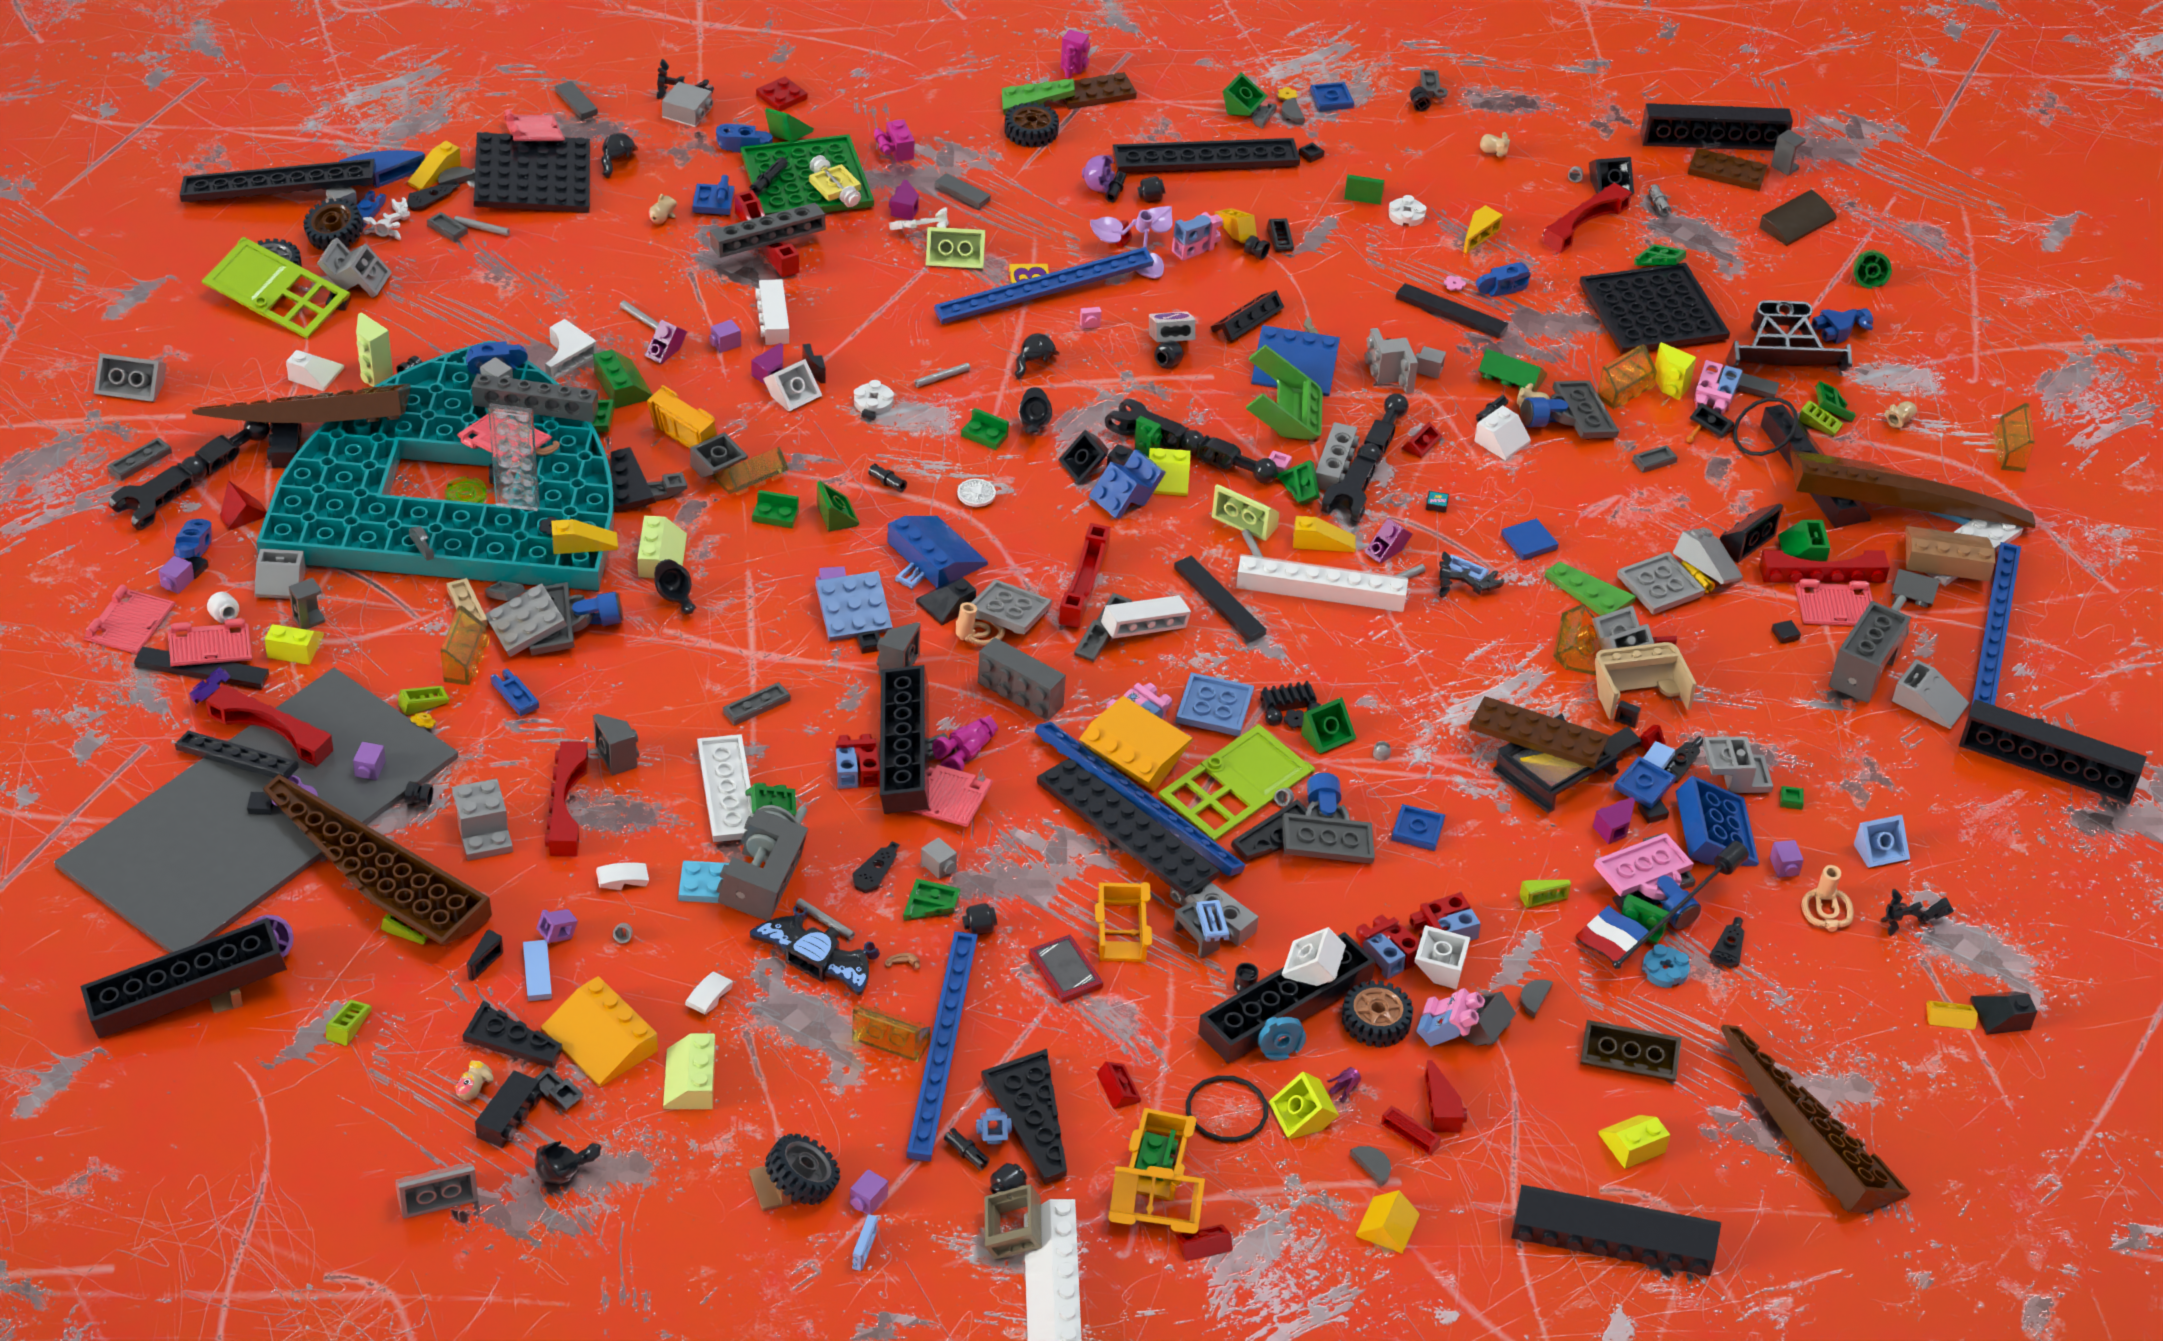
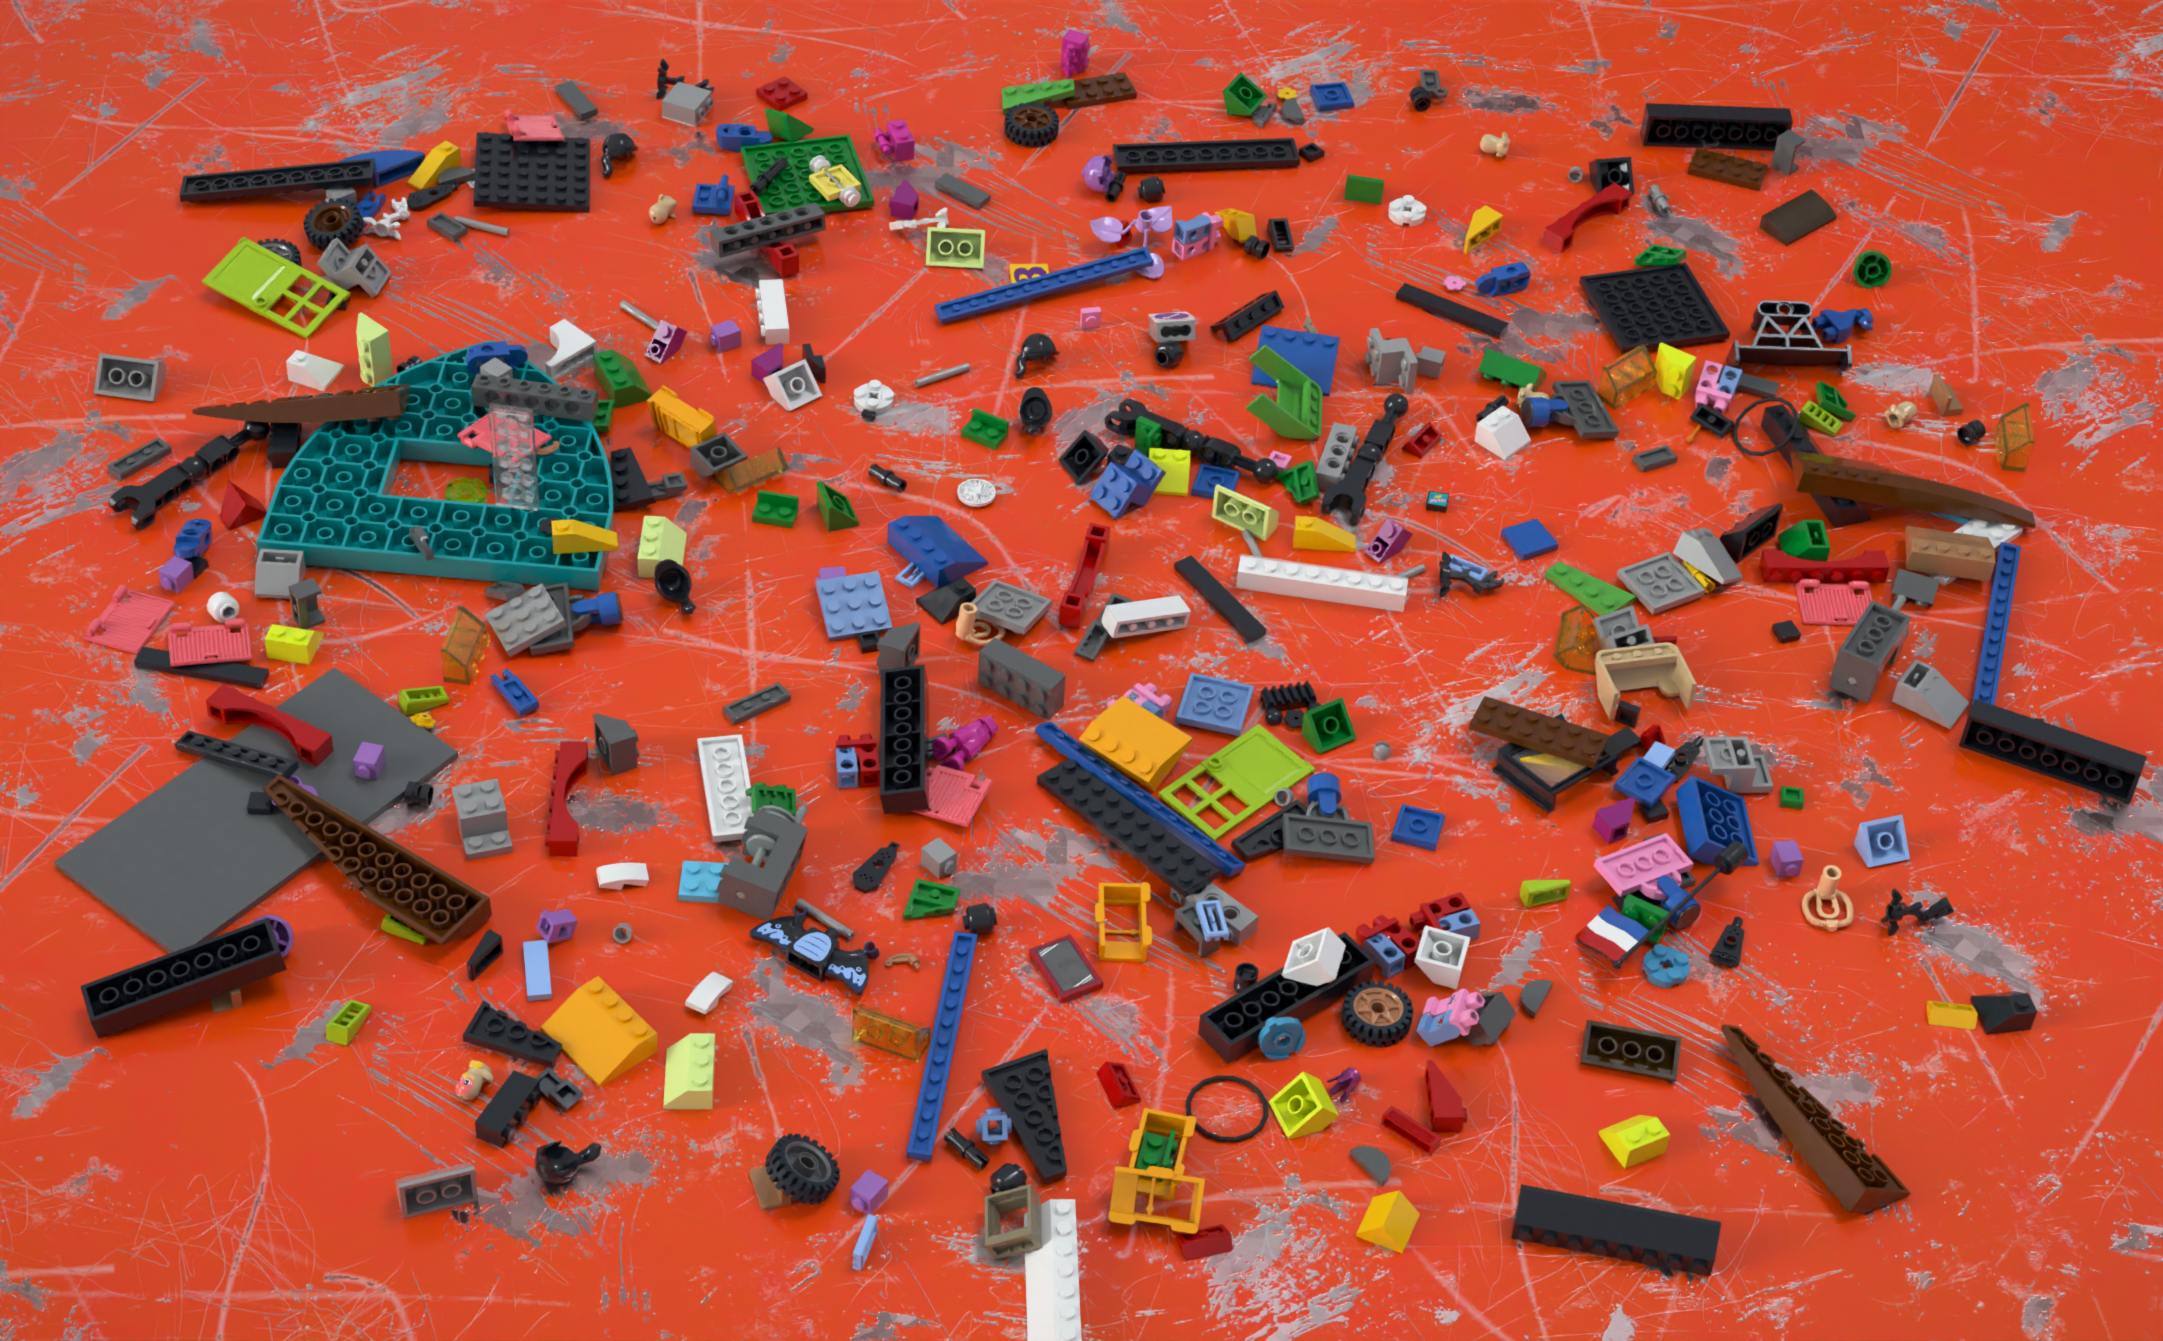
dark purple plate [189,667,231,704] -> none
tan plate [446,578,488,631] -> none
none -> blue tile [1191,464,1241,499]
none -> medium nougat panel [1929,374,1963,416]
none -> black wheel [1957,420,1986,445]

